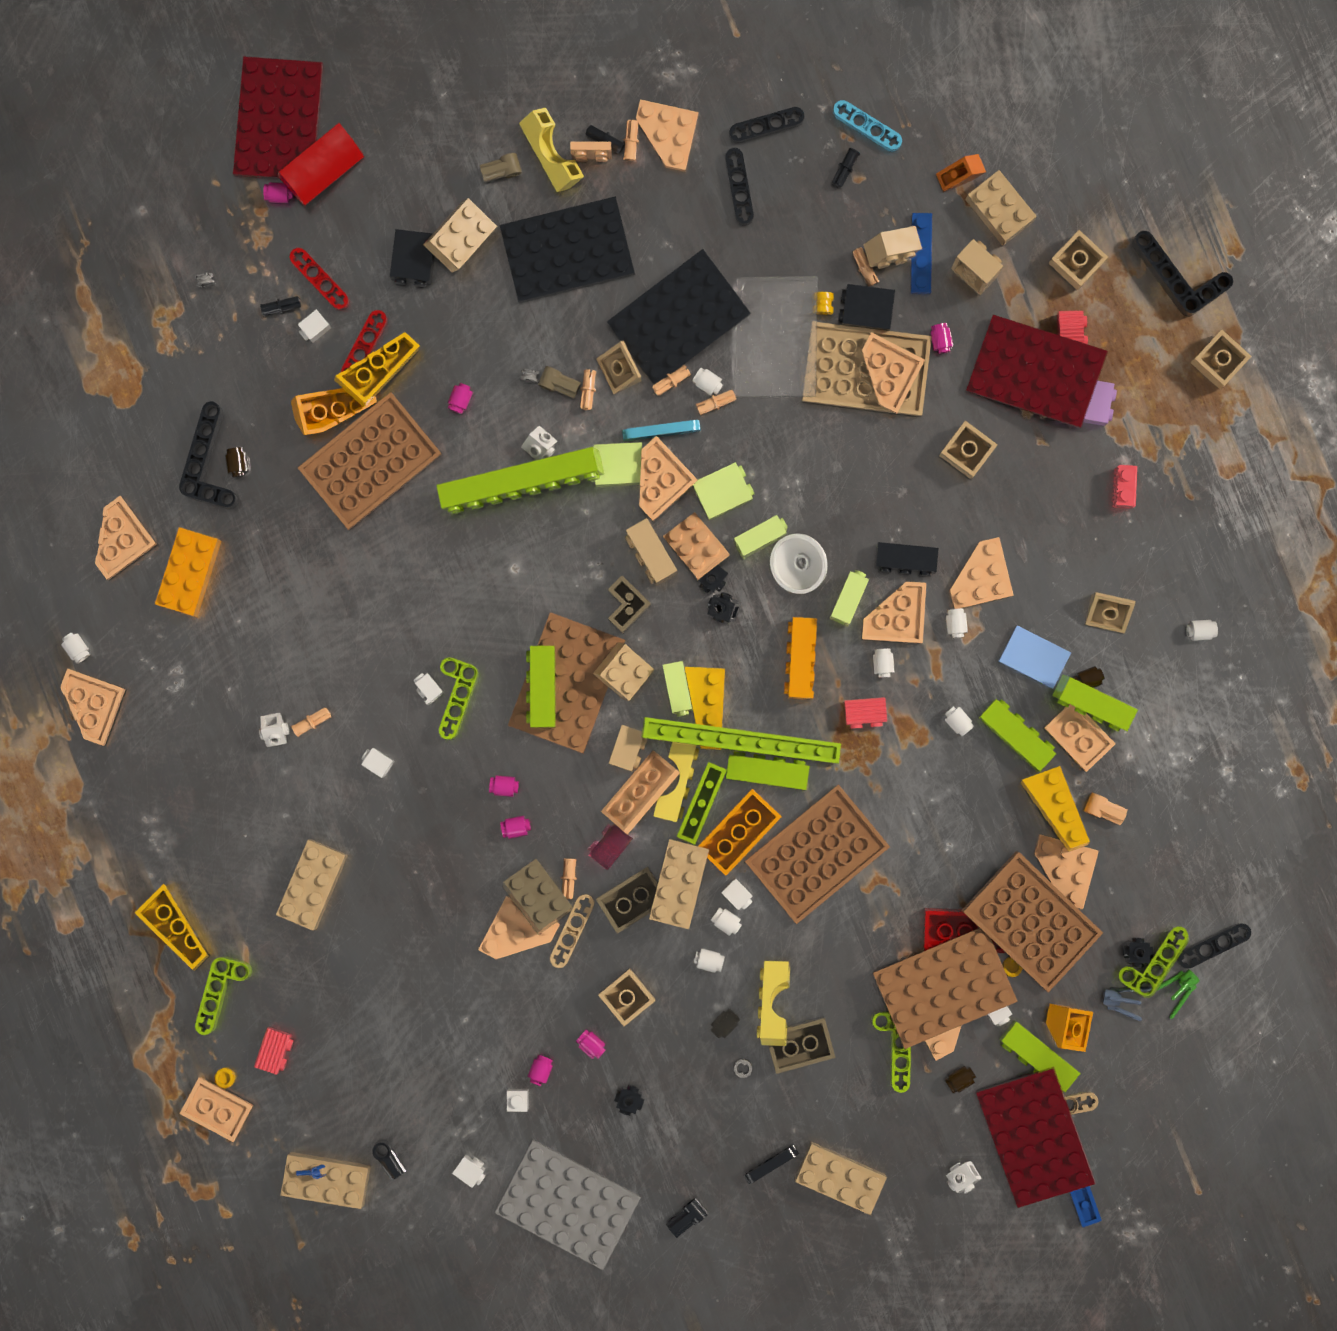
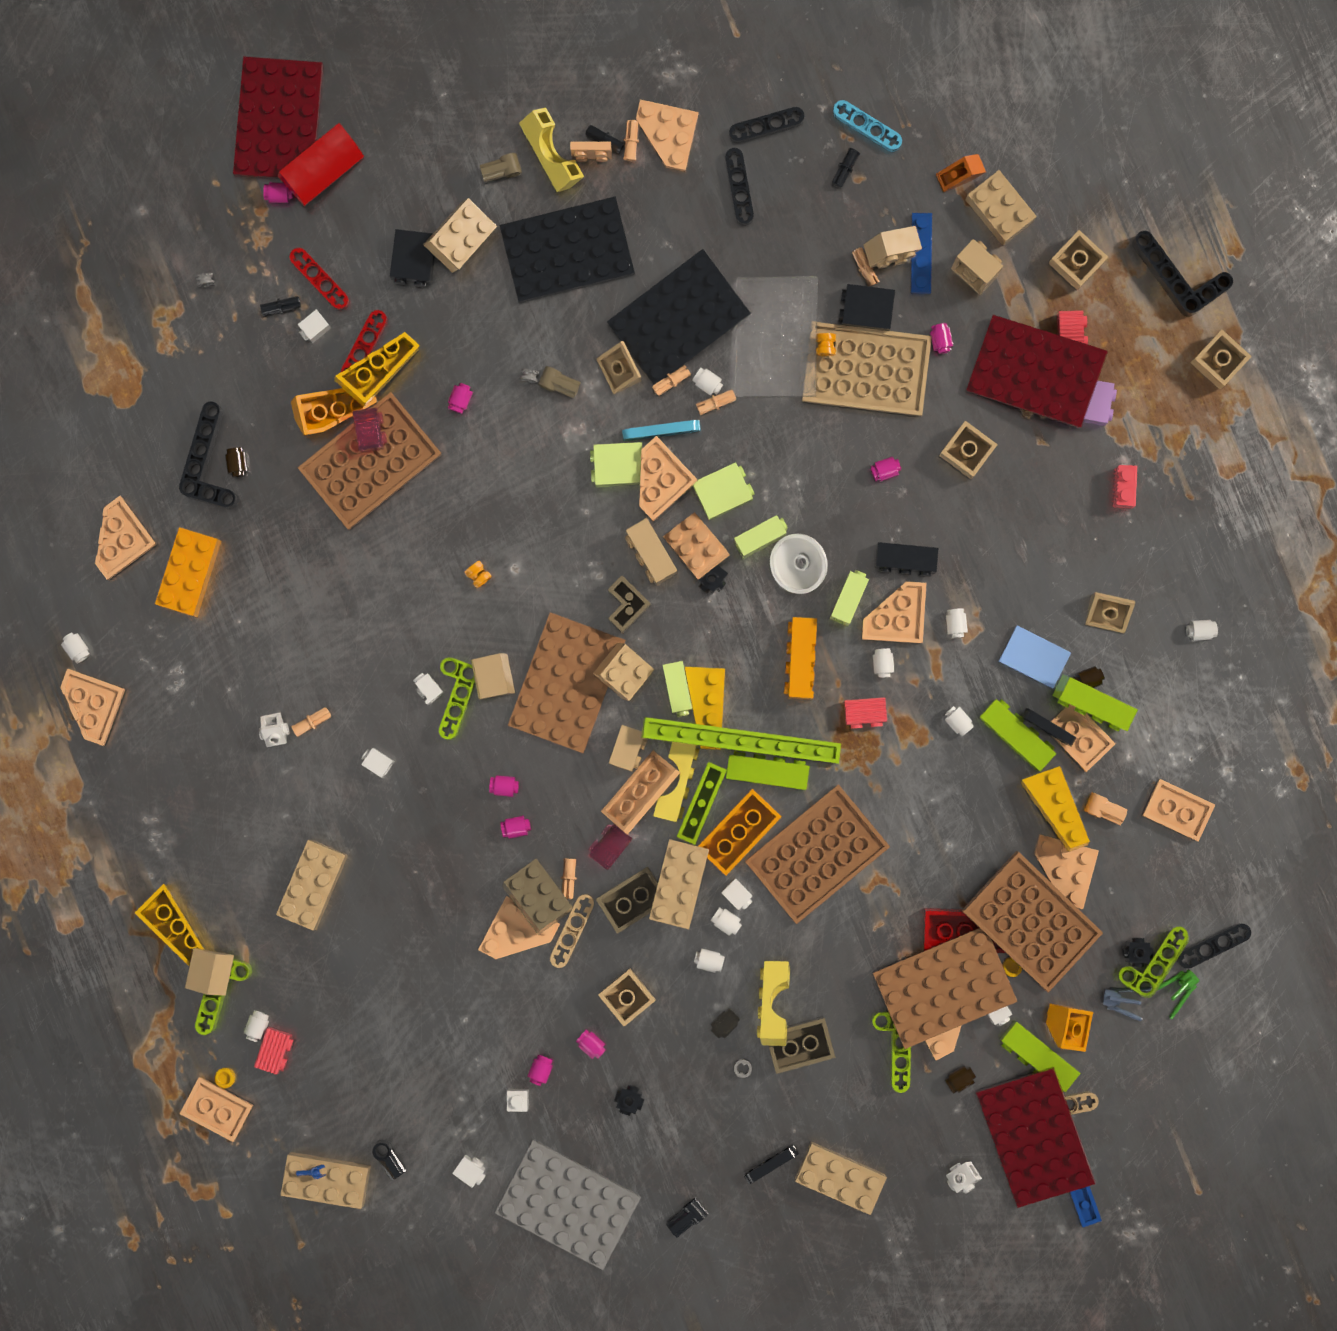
lime brick [436,447,604,514] -> none
white brick [521,426,557,460] -> none
lime brick [526,646,556,728] -> none
light nougat axle [580,369,596,410] -> none
black brick [707,592,742,623] -> none
yellow wheel [813,292,834,315] -> none
light nougat plate [862,332,925,414] -> none
light nougat plate [949,537,1014,609] -> none
none -> tan slope [185,948,234,995]
none -> white brick [244,1010,269,1042]
none -> clear pink brick [352,407,387,453]
none -> light orange wheel [464,560,492,588]
none -> tan slope [471,653,515,699]
none -> light orange wheel [816,333,836,356]
none -> dark pink brick [870,456,901,481]
none -> black beam [1021,708,1076,747]
none -> light nougat plate [1142,779,1215,842]

